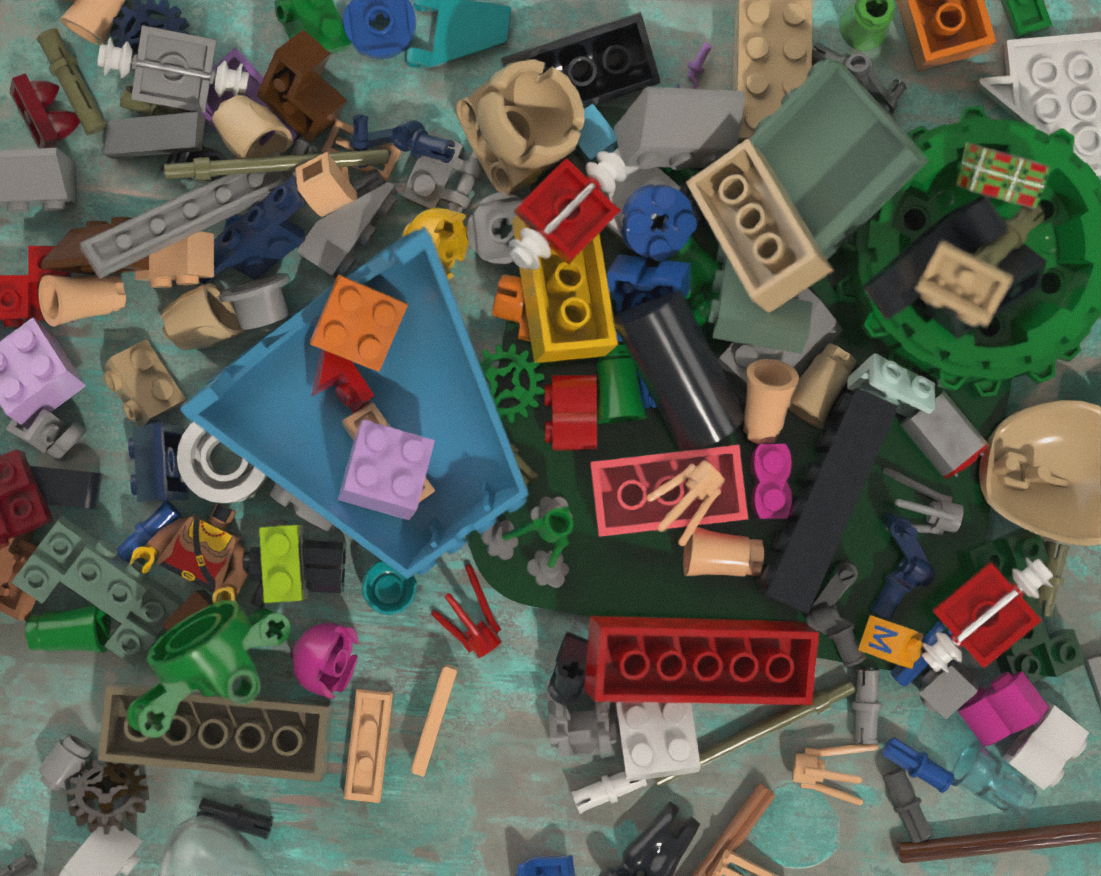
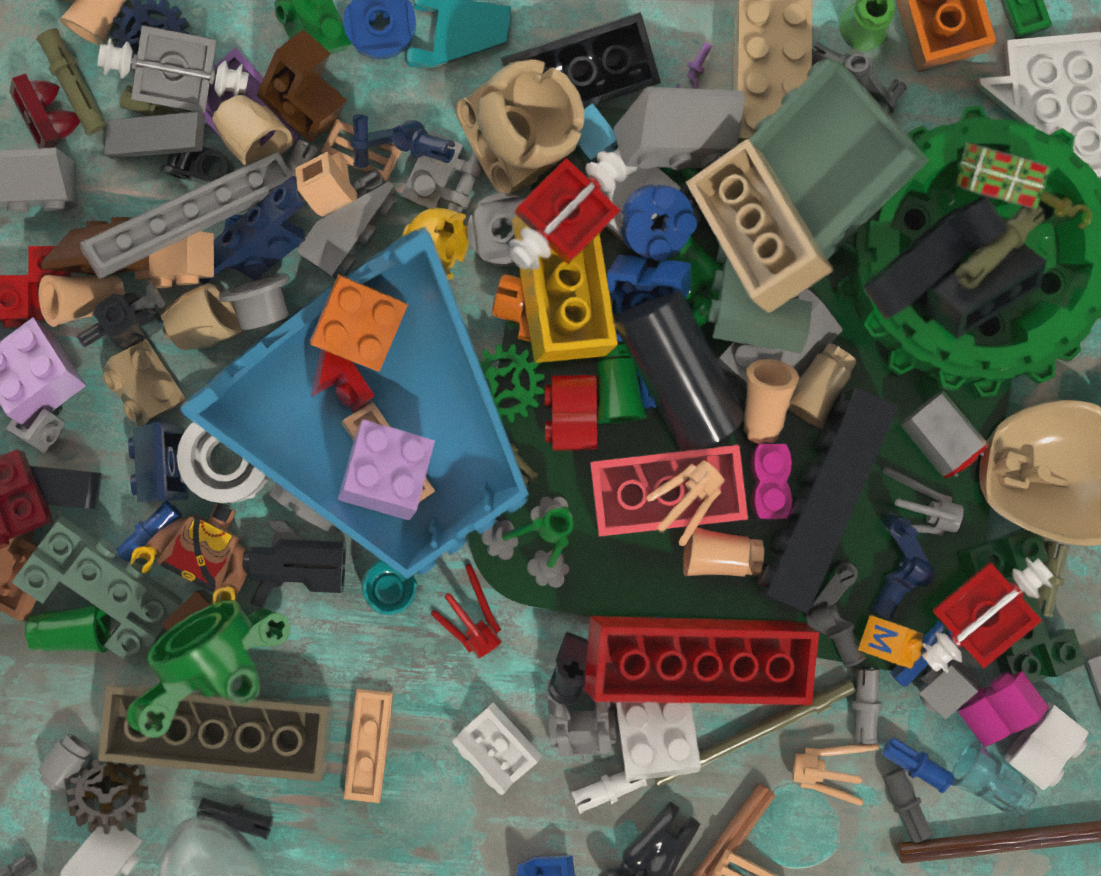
light grey tile [46,420,86,460] -> none
olive bar [164,149,389,181] -> none
lime brick [259,525,308,603] -> none
dark pink cylinder [290,622,359,699] -> none
light nougat tile [411,664,459,777] -> none
light aqua bracket [847,353,935,418] -> none
tan bracket [916,241,1013,326] -> none
none -> black piece [77,281,166,350]
none -> white bracket [452,702,543,795]
none -> clear yellow hand [1040,190,1092,228]

